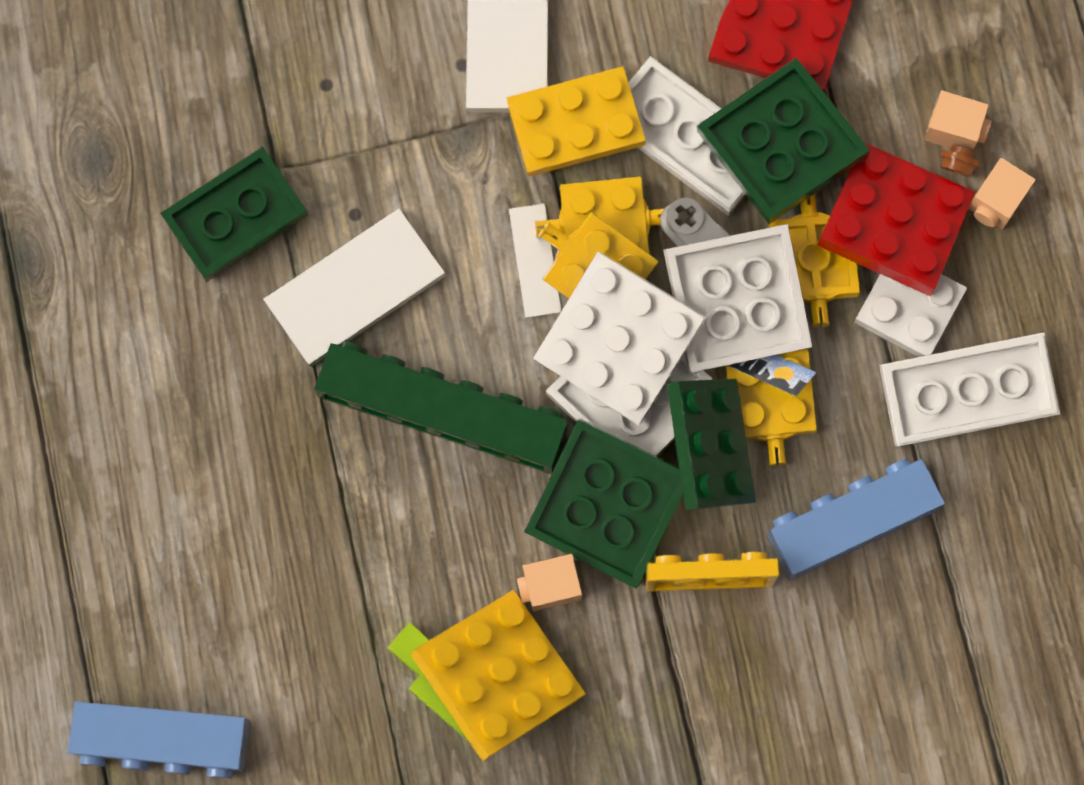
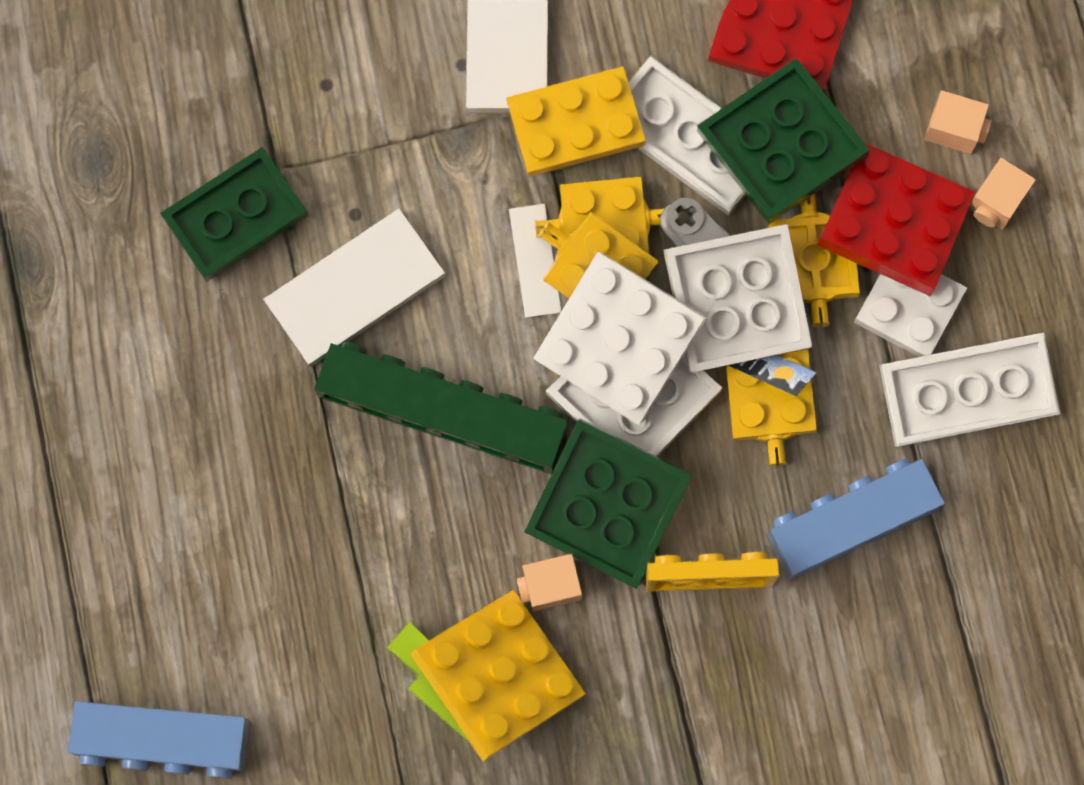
dark green plate [667,379,756,510] -> none
dark orange plate [940,145,981,177] -> none

